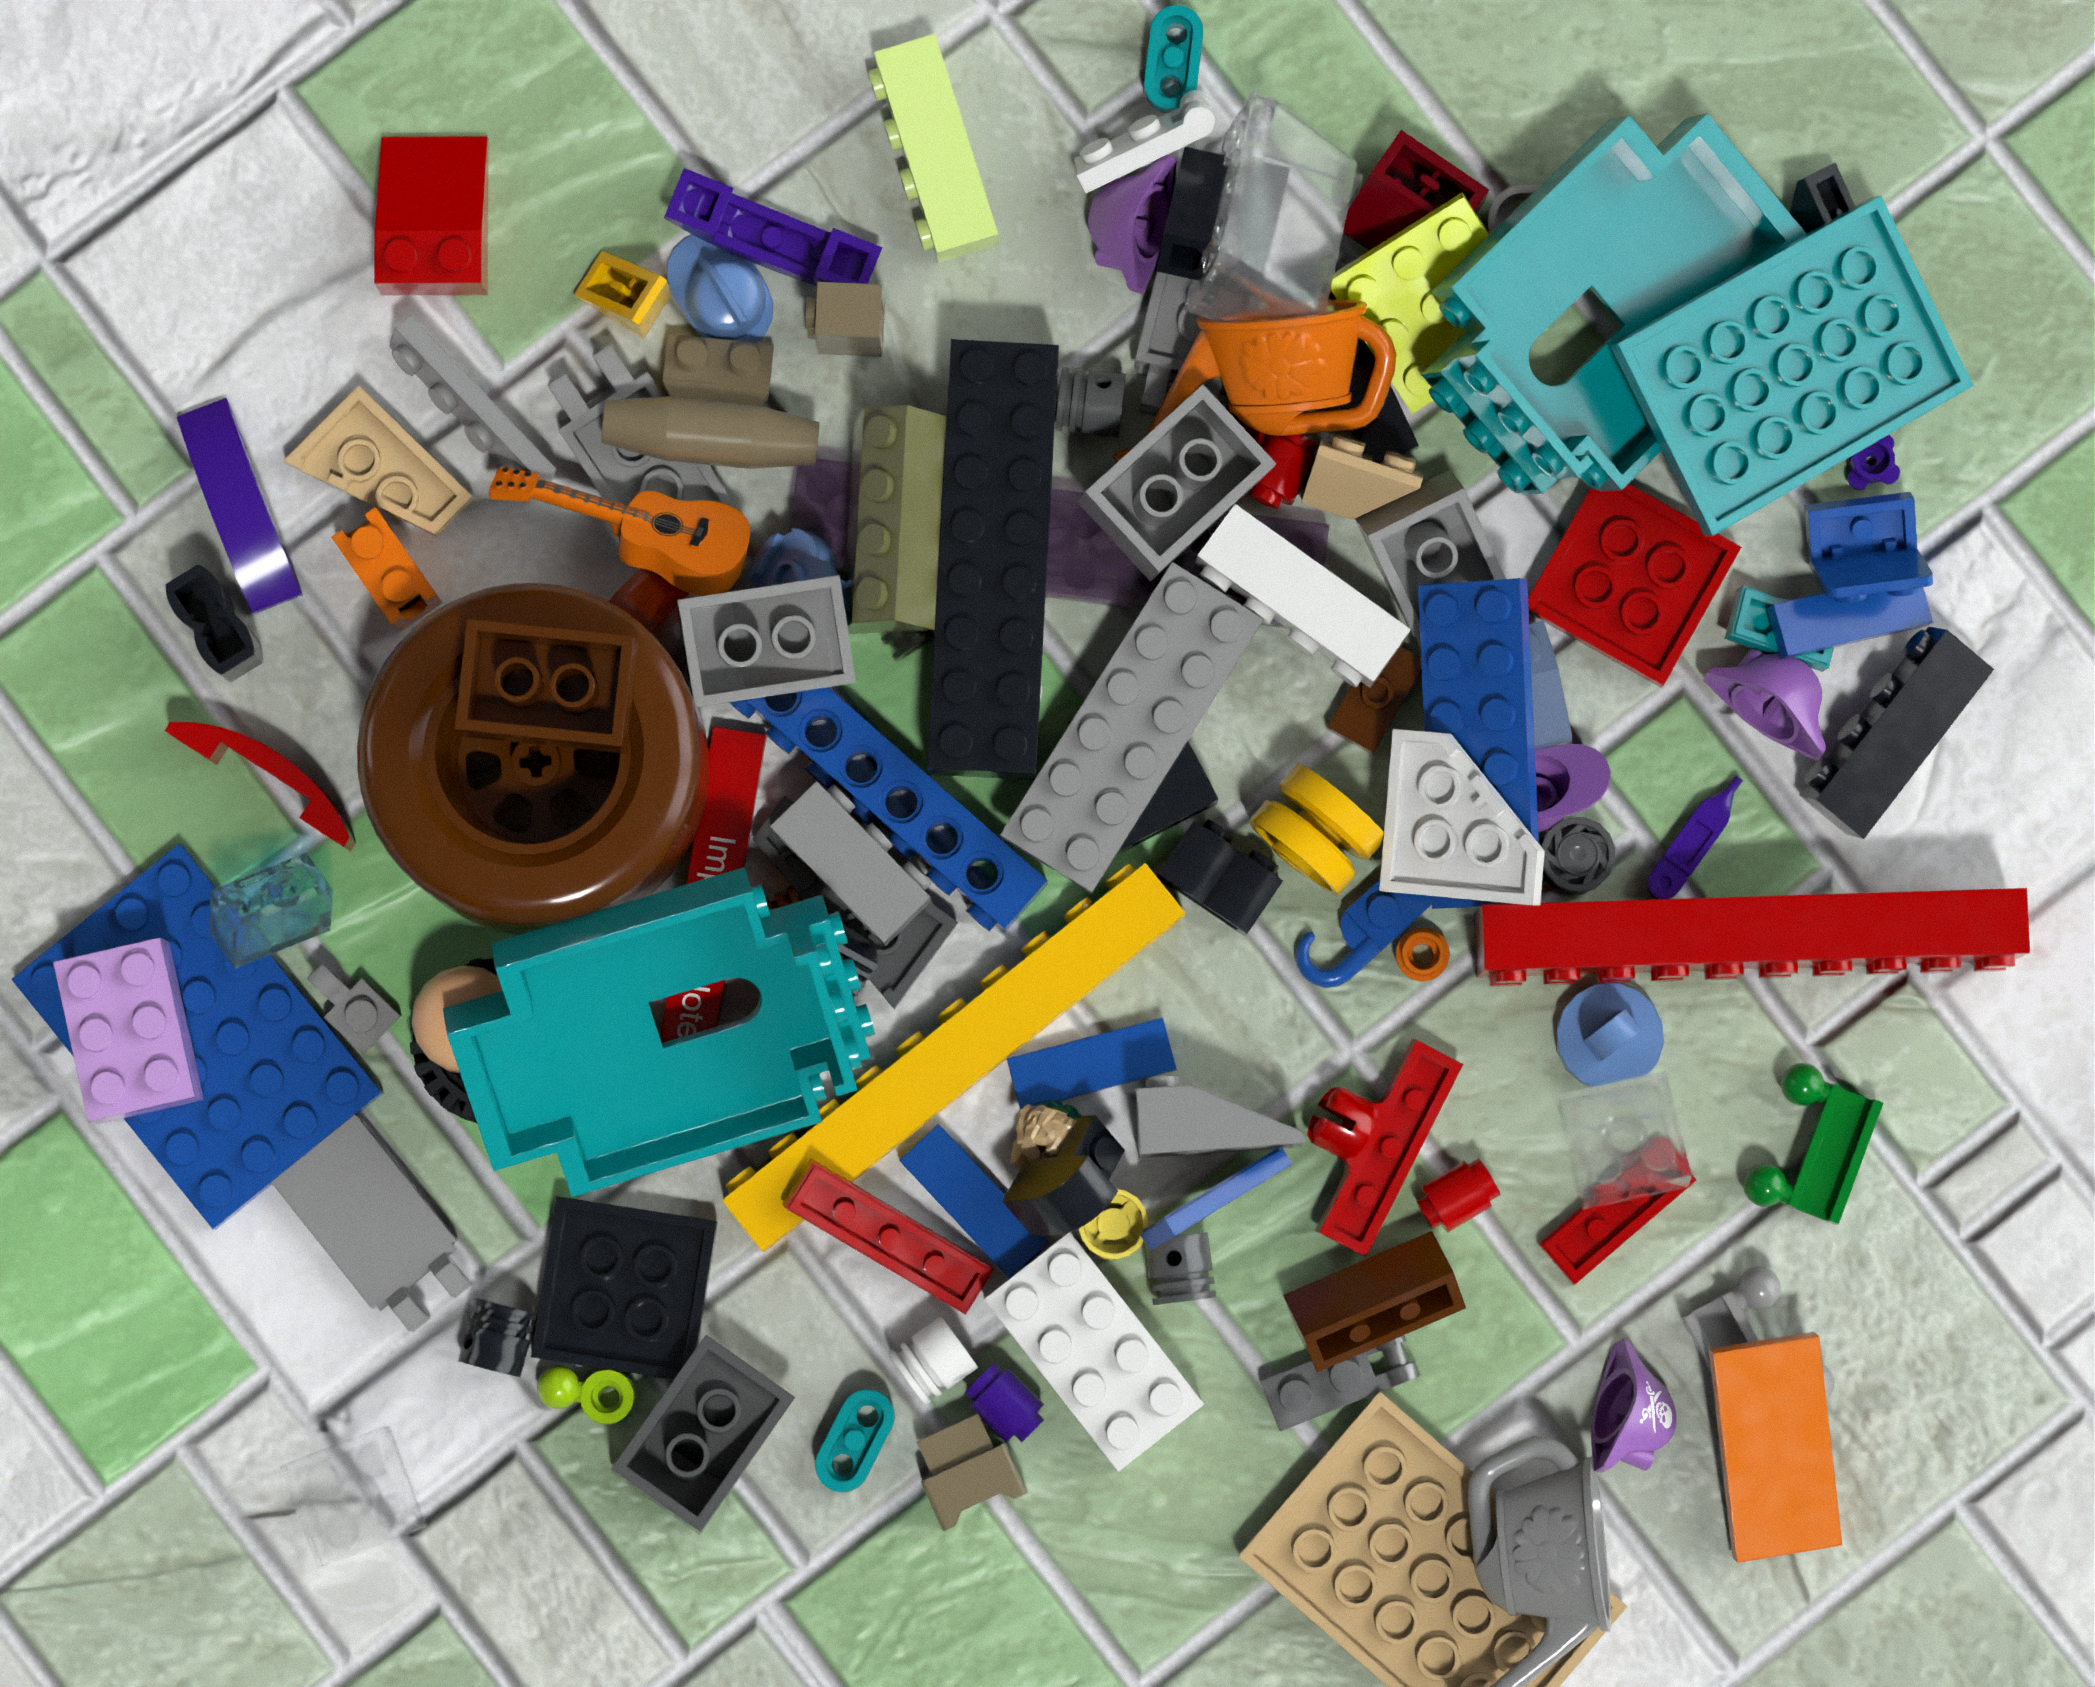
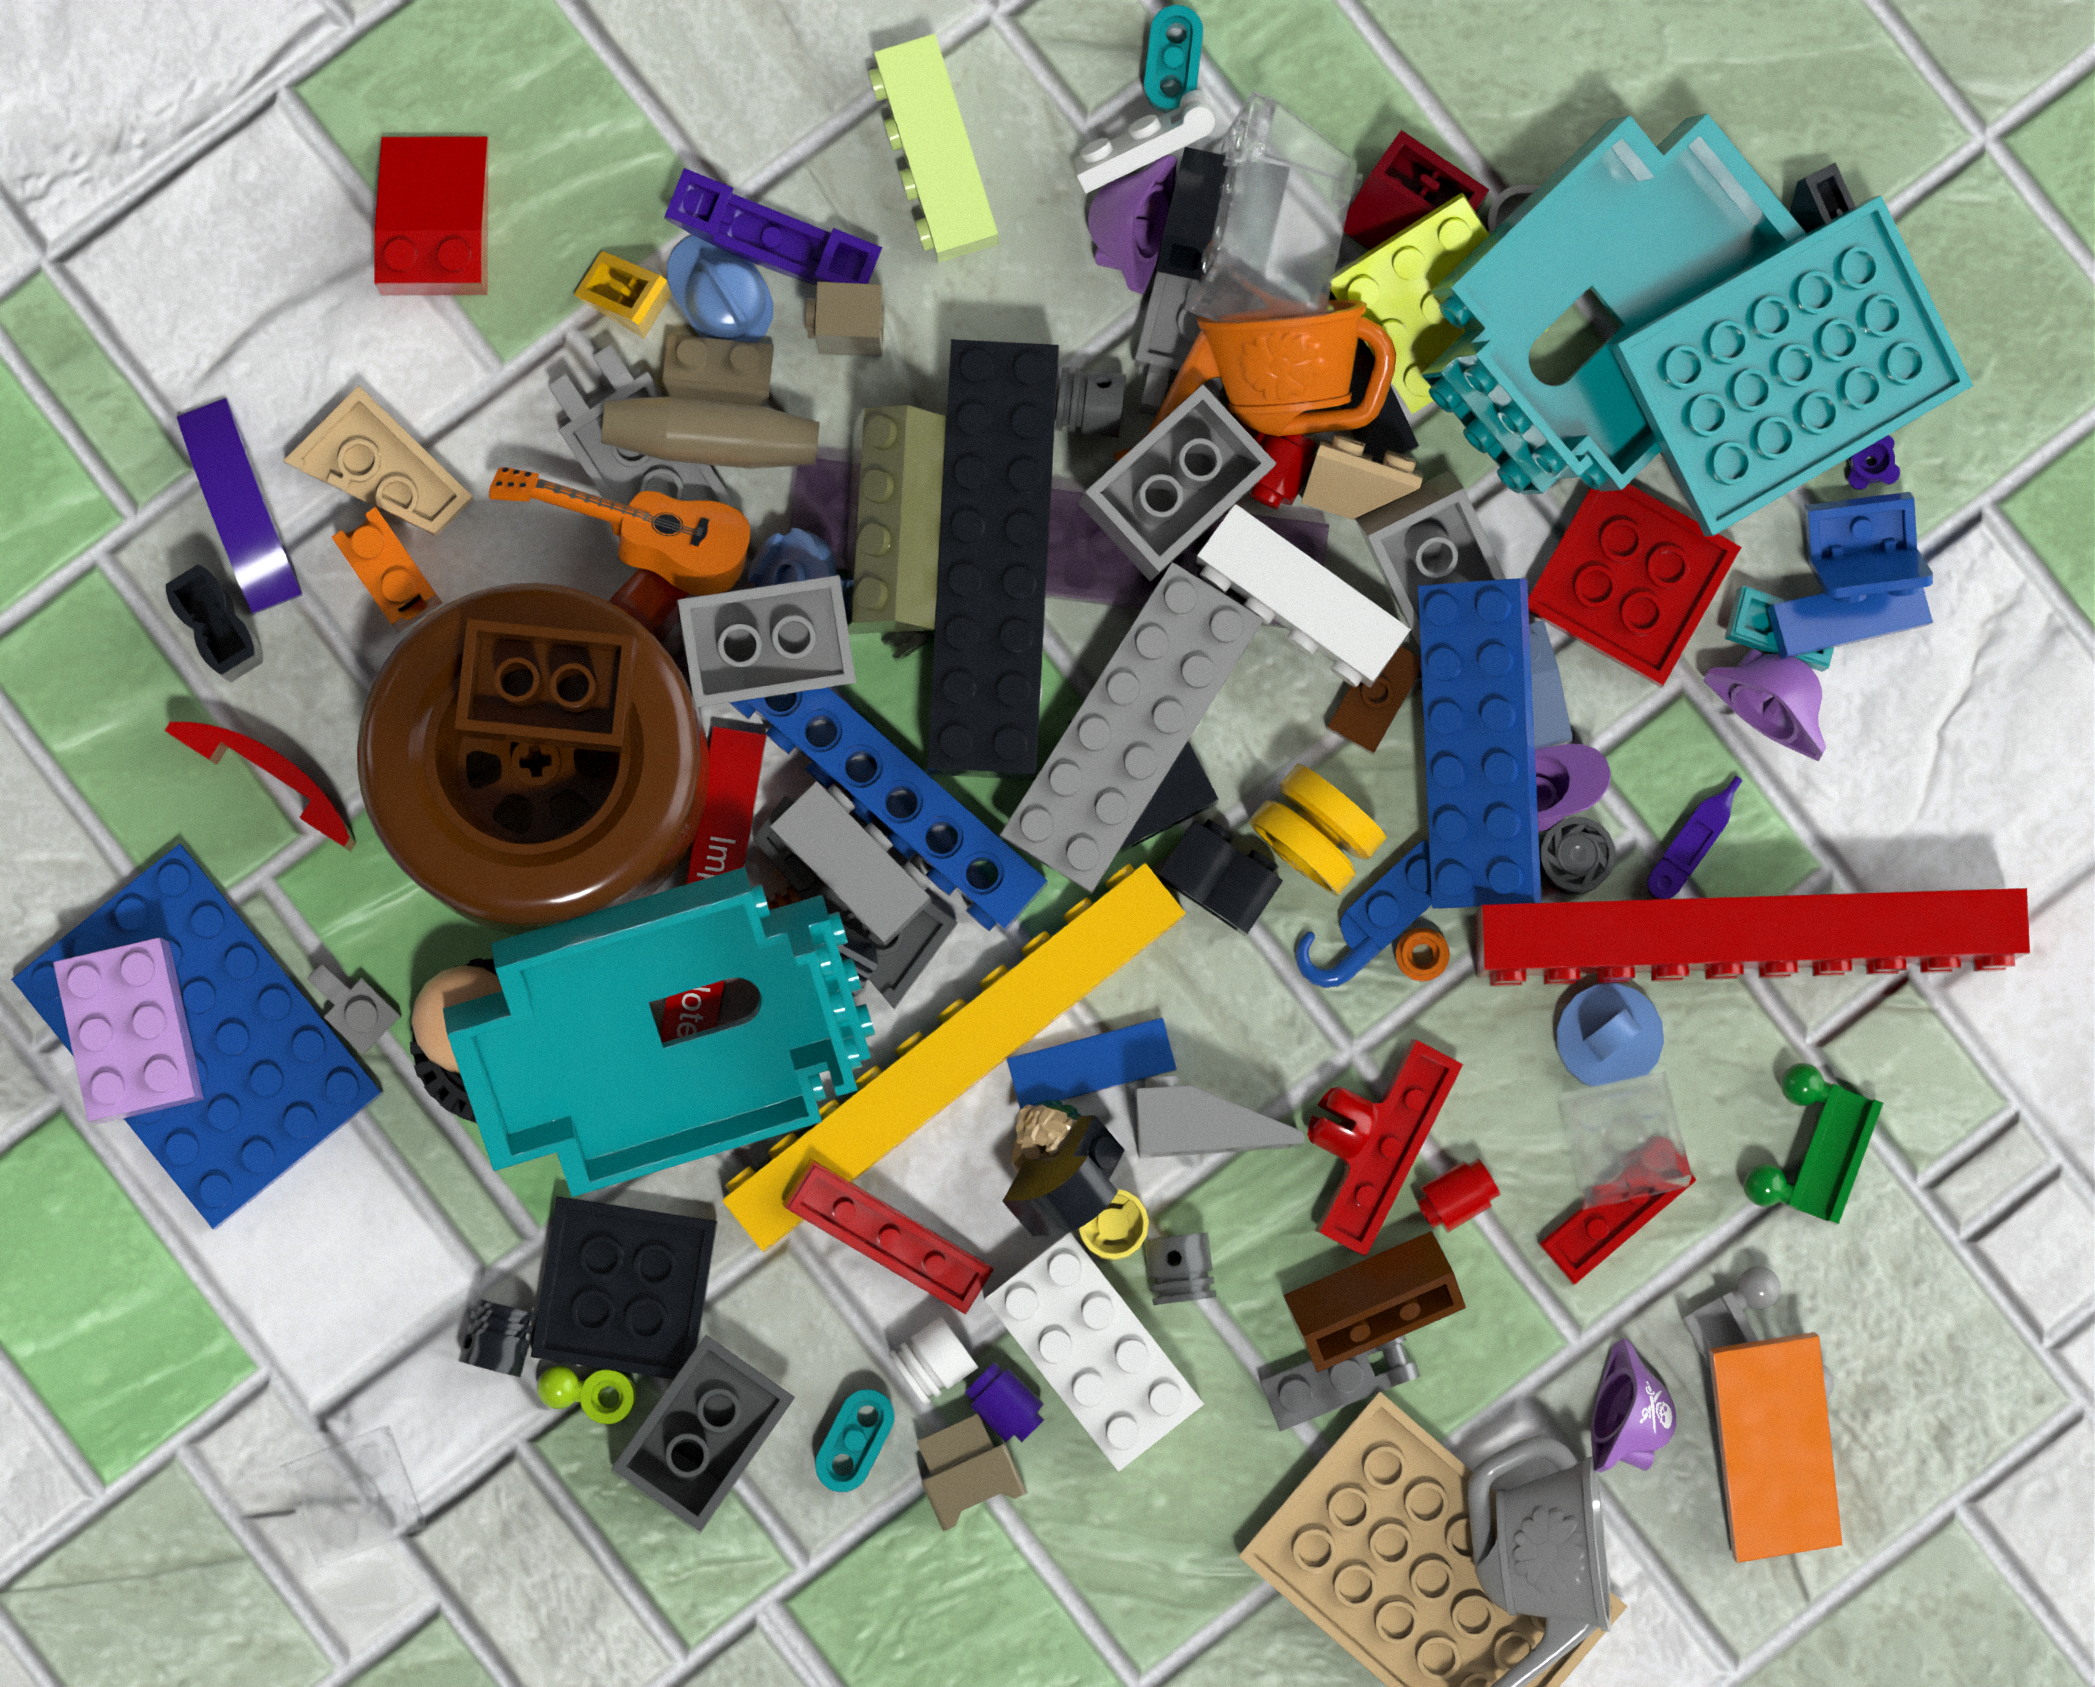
clear light blue brick [209,852,333,969] -> none
light grey tile [271,1114,473,1332] -> none
light grey plate [390,315,556,500] -> none
blue tile [899,1124,1049,1279] -> none
tile [1141,1148,1292,1251] -> none
white plate [1379,729,1545,905] -> none
black brick [1799,626,1994,839] -> none

